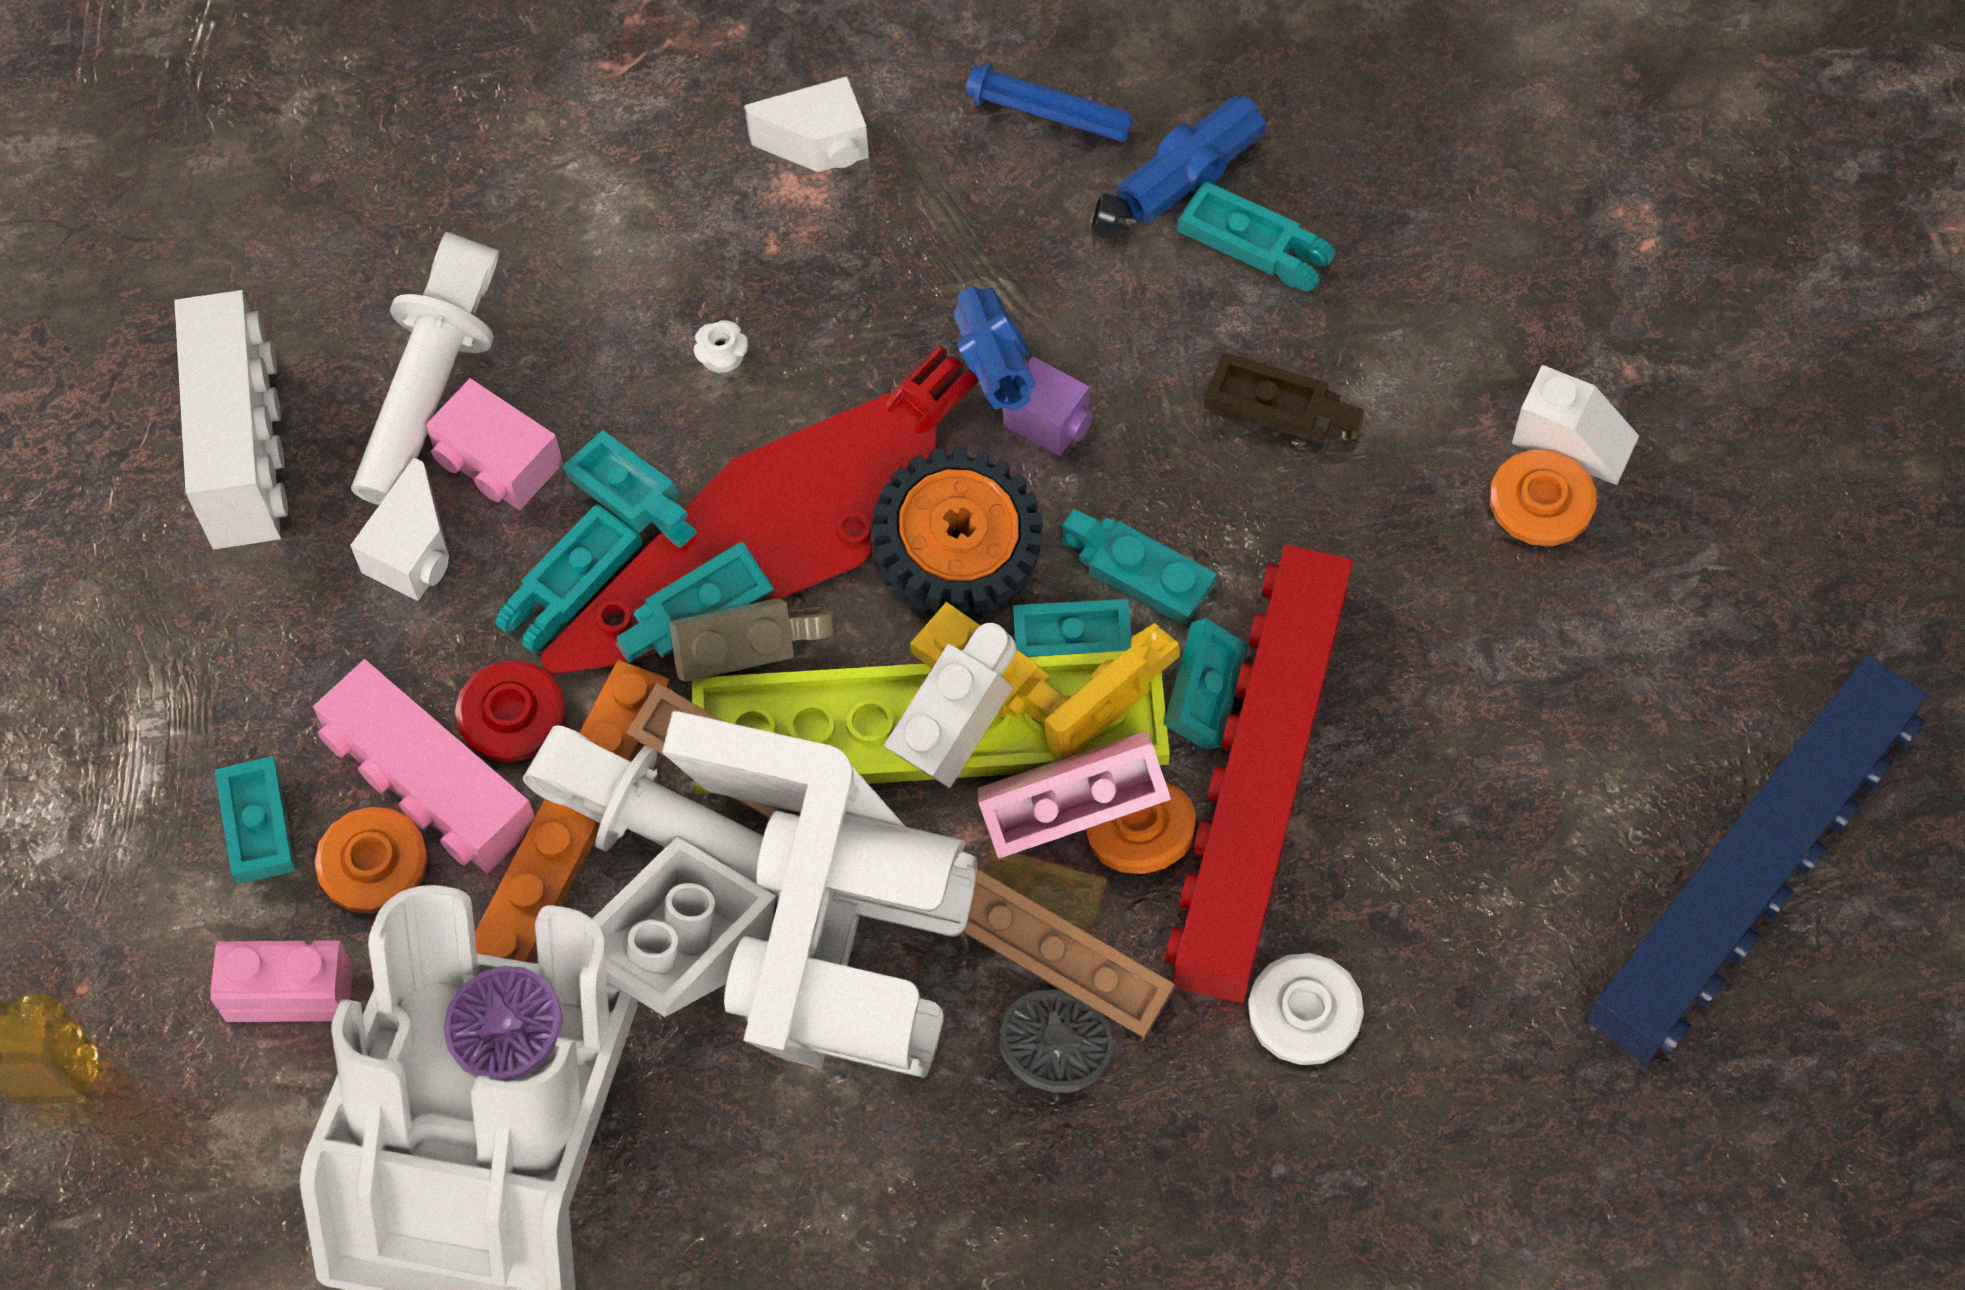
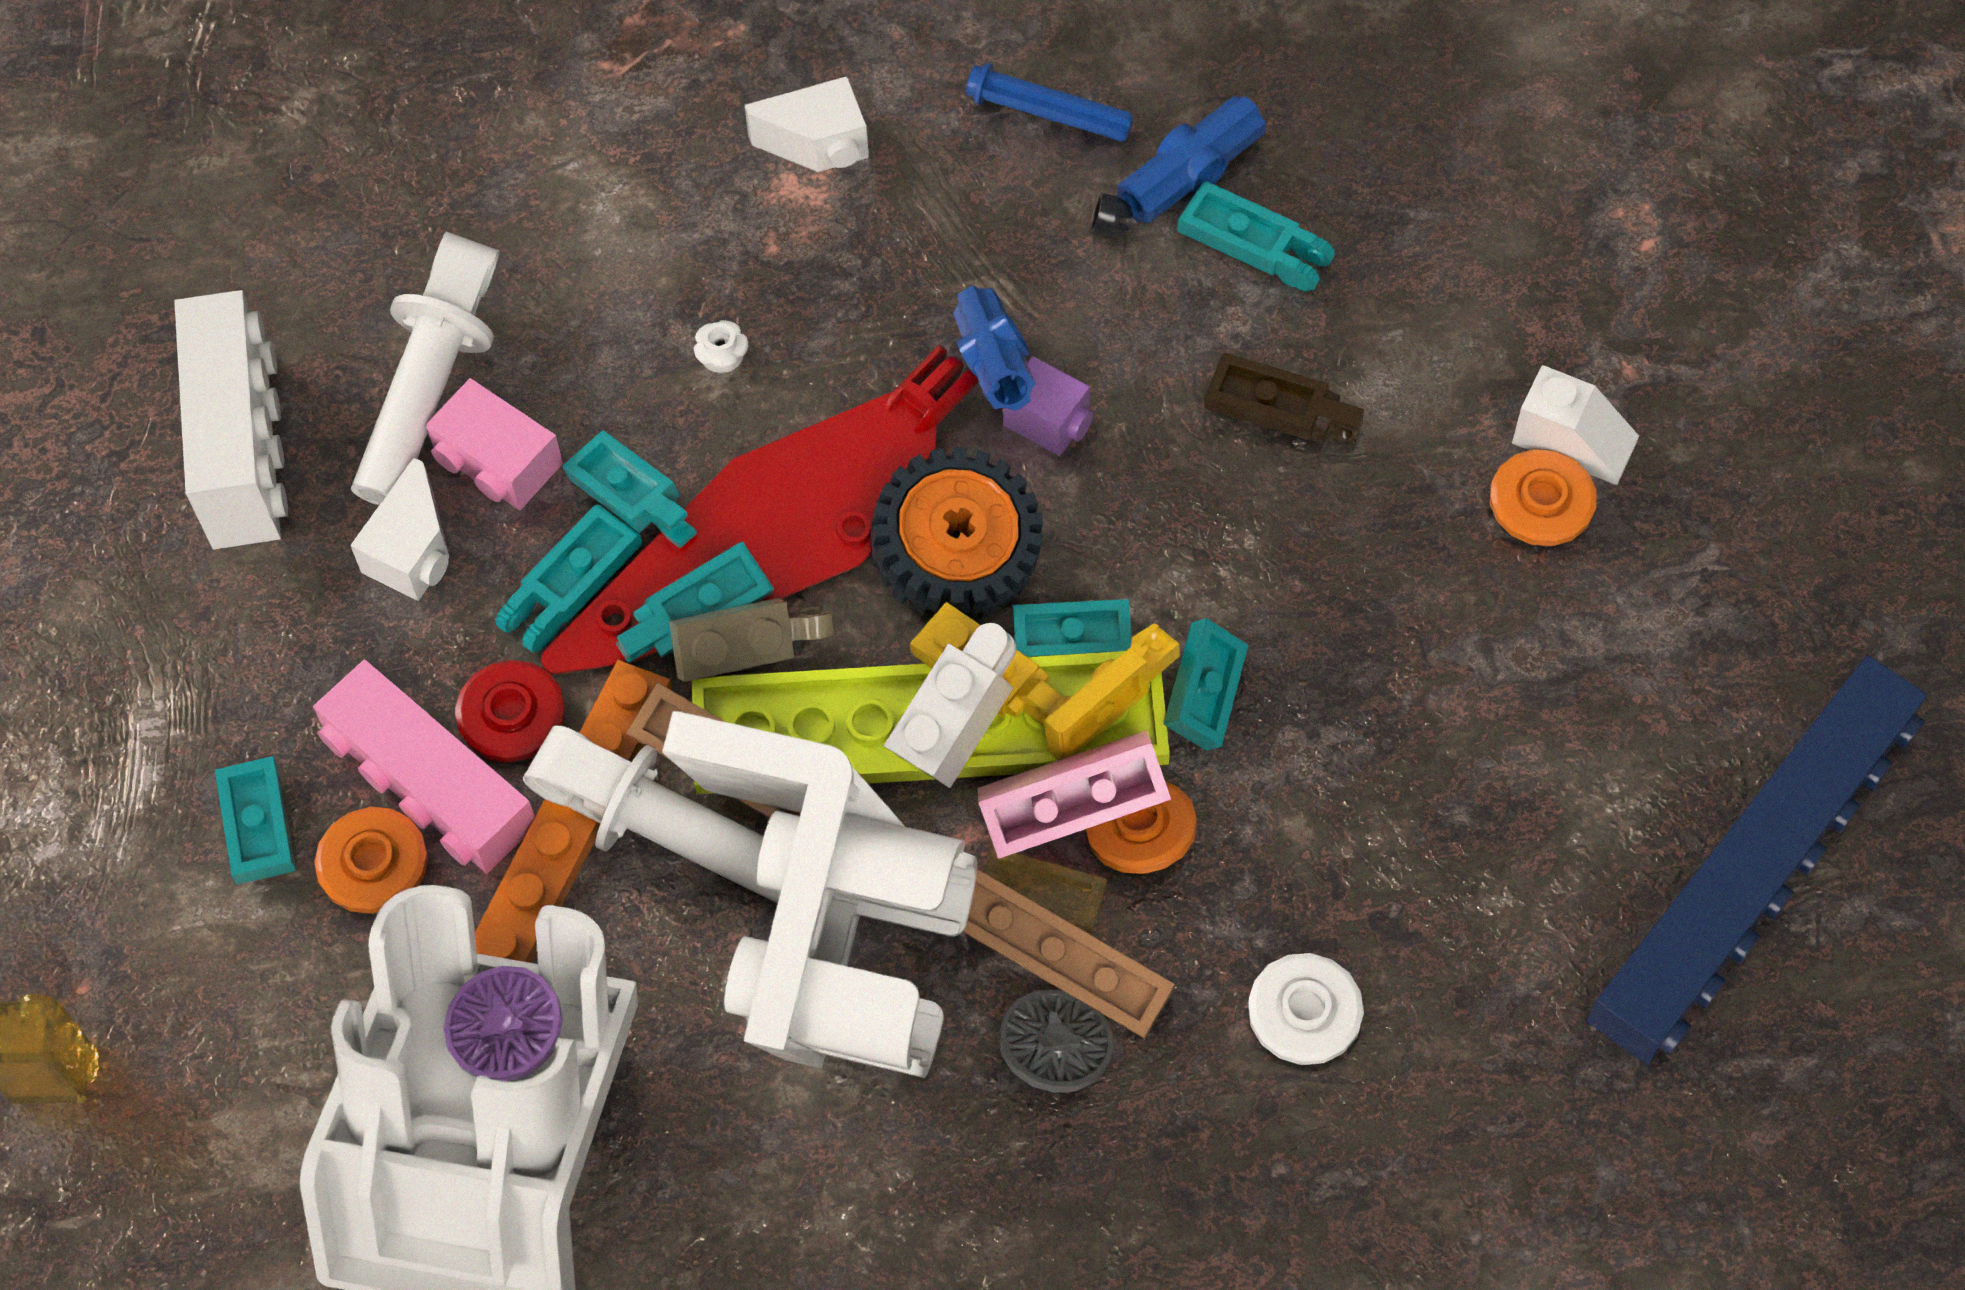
bright pink brick [210,940,353,1022] -> none
white slope [592,836,776,1017] -> none
teal hinge [1061,509,1218,627] -> none
red brick [1165,544,1353,1004] -> none

